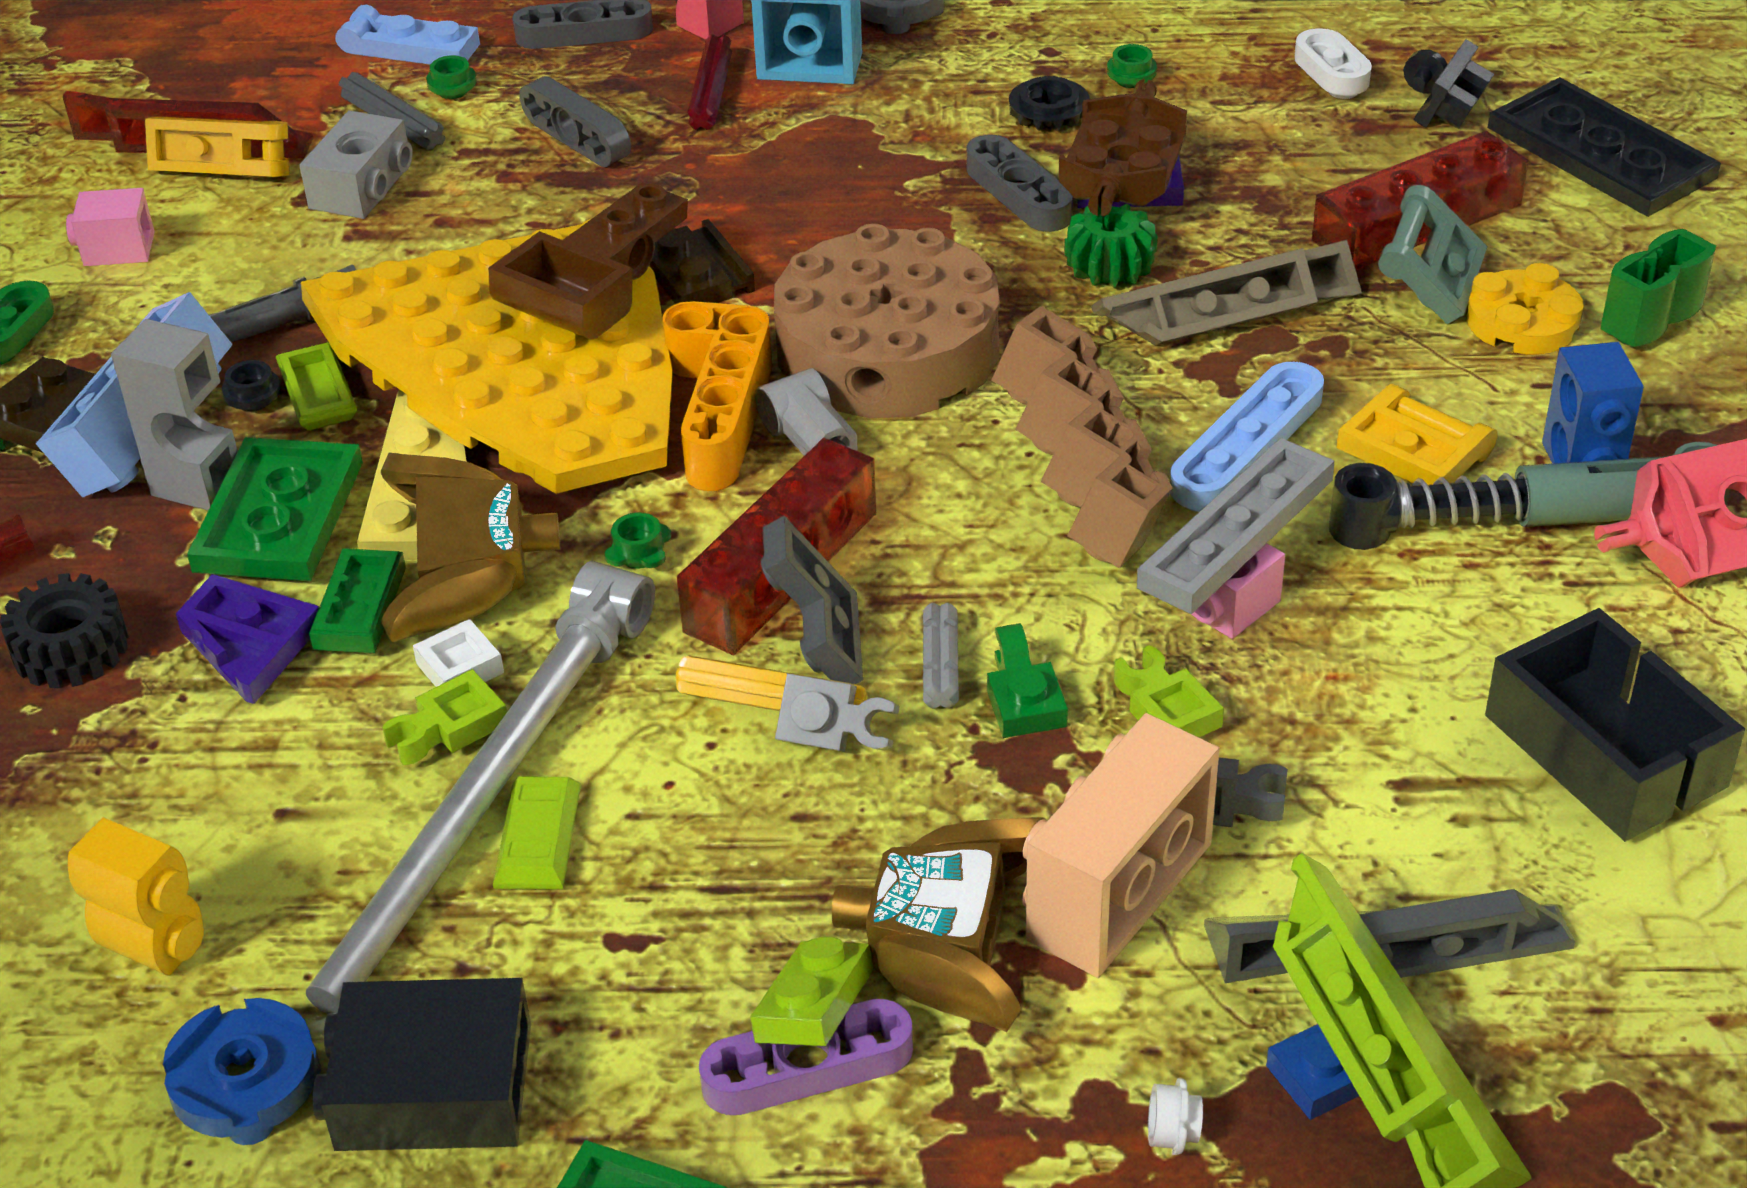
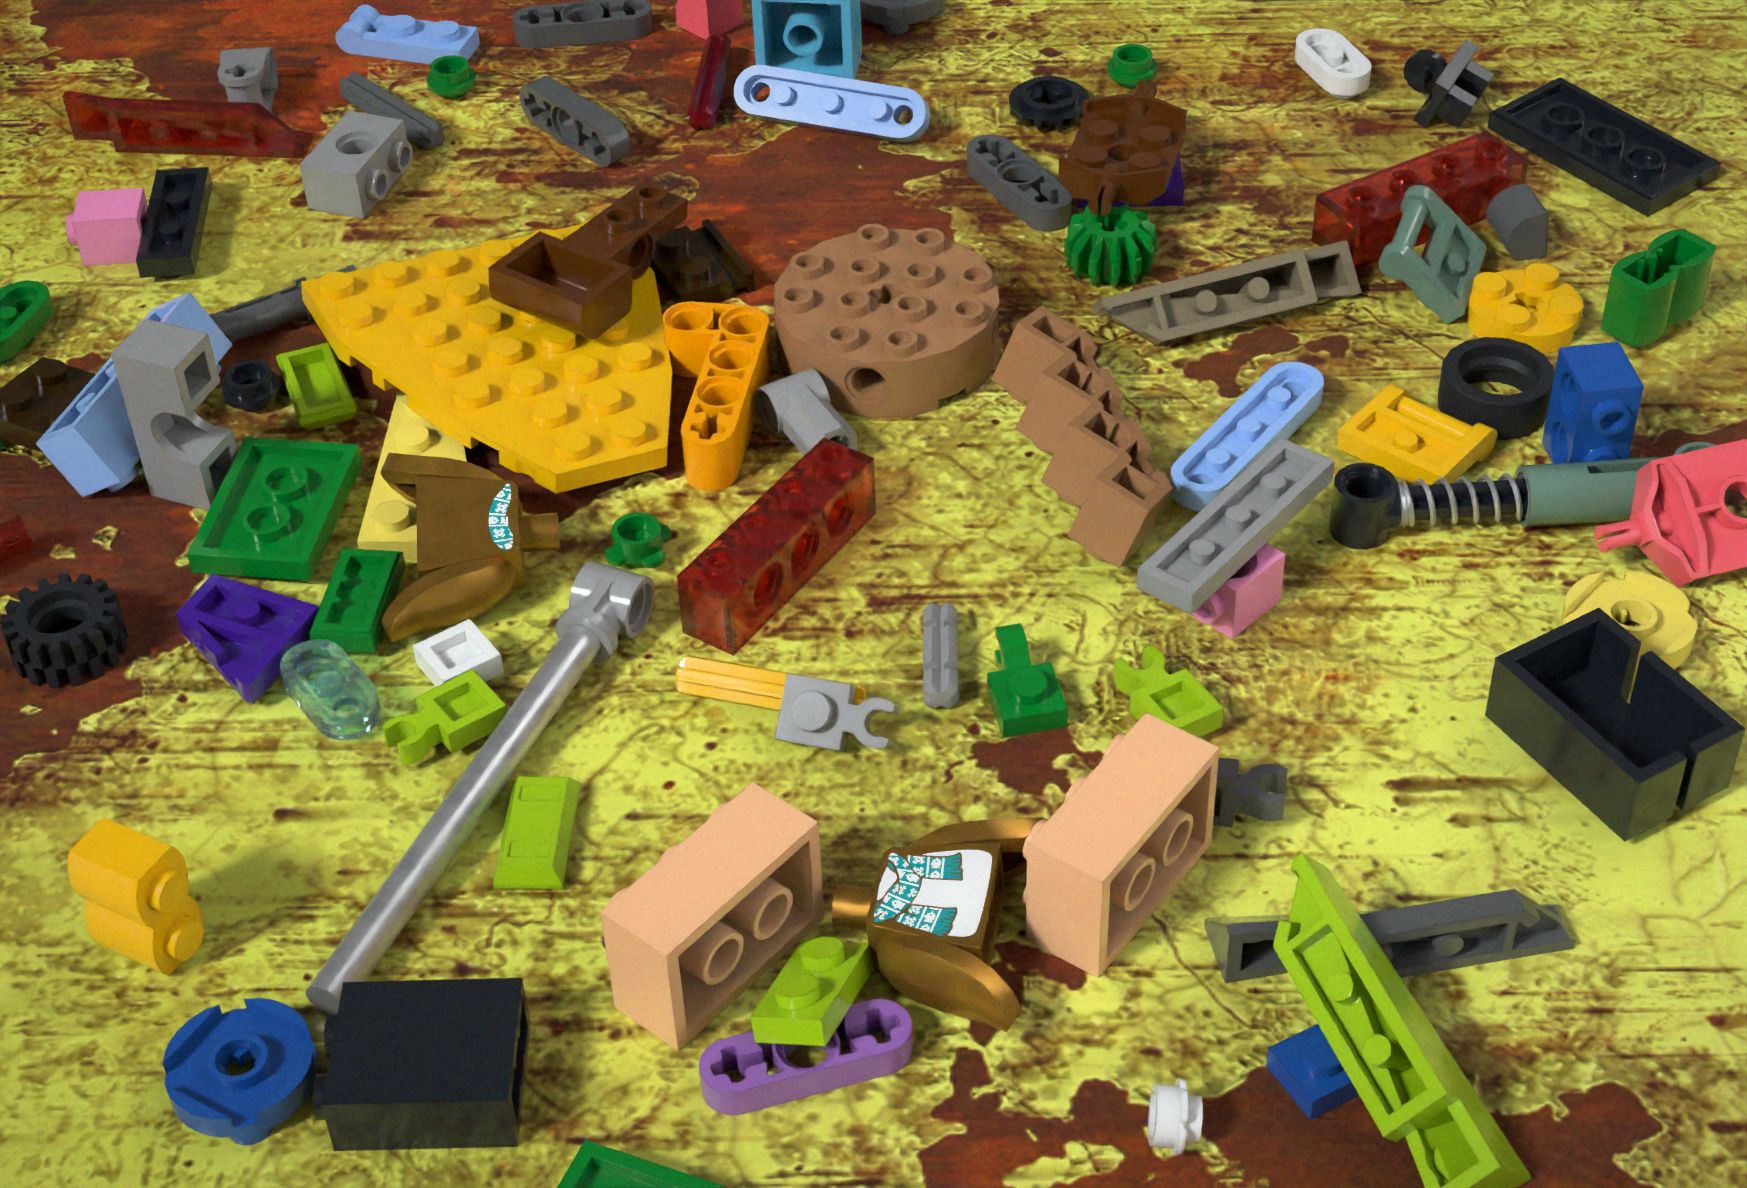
yellow plate [145,116,290,177] -> none
dark grey plate [761,516,863,684] -> none
none -> black plate [136,167,213,279]
none -> light grey piece [217,46,278,126]
none -> clear light blue plate [280,639,381,740]
none -> light nougat brick [600,782,825,1052]
none -> light blue plate [734,65,930,143]
none -> black tyre [1438,337,1555,440]
none -> dark grey brick [1486,183,1548,261]
none -> light yellow plate [1561,571,1698,686]

